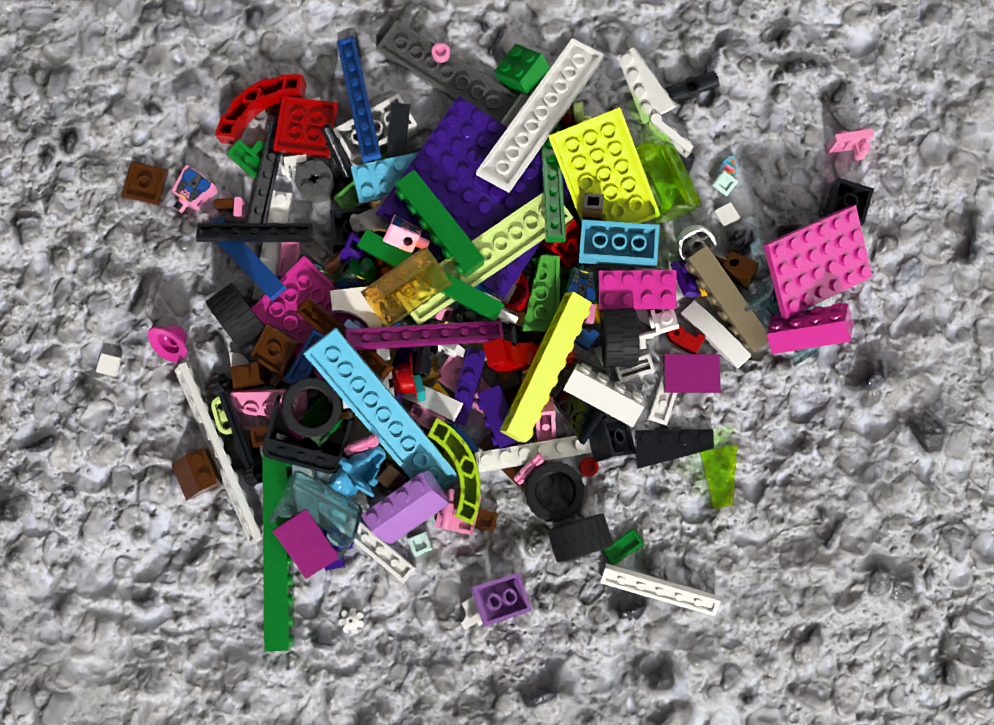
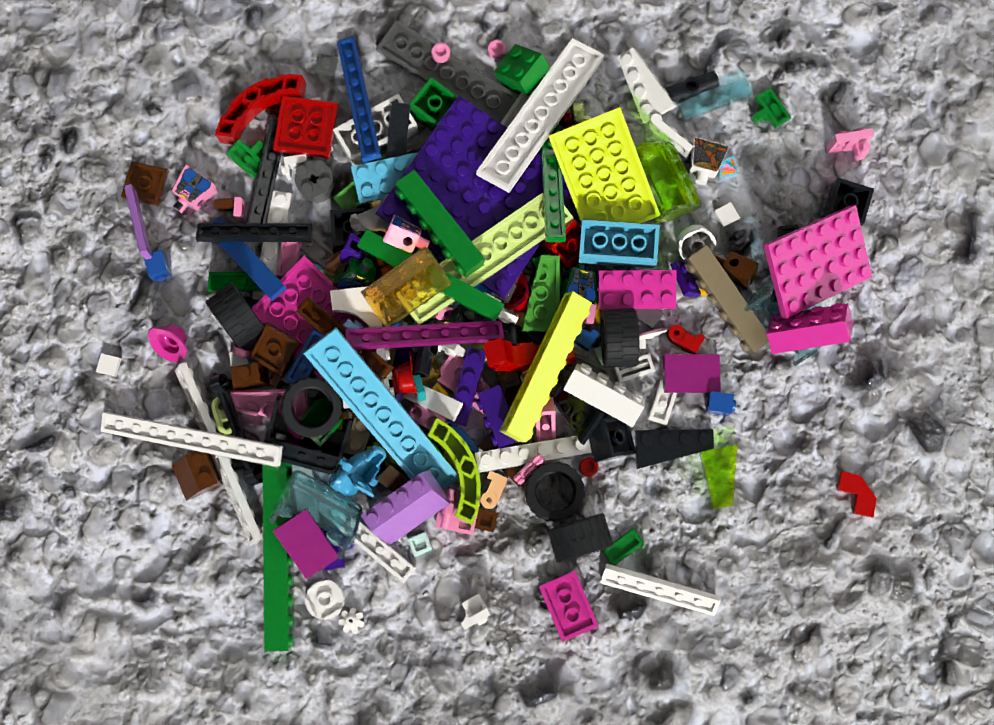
reddish brown plate [249,424,269,448] -> none
black pin [320,123,352,178] -> none
bright pink axle [344,434,380,456] -> none
medium lavender slope [471,573,532,627] -> none
dark brown brick [583,193,604,221] -> none
white bracket [648,309,679,335] -> none
white slope [681,300,751,369] -> none
light aqua tile [711,170,738,196] -> none
none -> white plate [101,412,283,467]
none -> medium lavender tile [124,184,152,260]
none -> blue brick [143,250,172,282]
none -> green tile [207,272,262,292]
none -> bright pink tile [232,344,253,358]
none -> white tile [305,580,345,620]
none -> green brick [410,77,458,131]
none -> light nougat leg [481,471,508,509]
none -> bright pink tile [488,40,506,60]
none -> dark pink plate [539,571,599,642]
none -> clear light blue tile [677,77,753,121]
none -> torso [690,137,729,185]
none -> blue brick [706,391,736,416]
none -> green hinge [751,88,792,129]
none -> red tile [837,471,877,518]

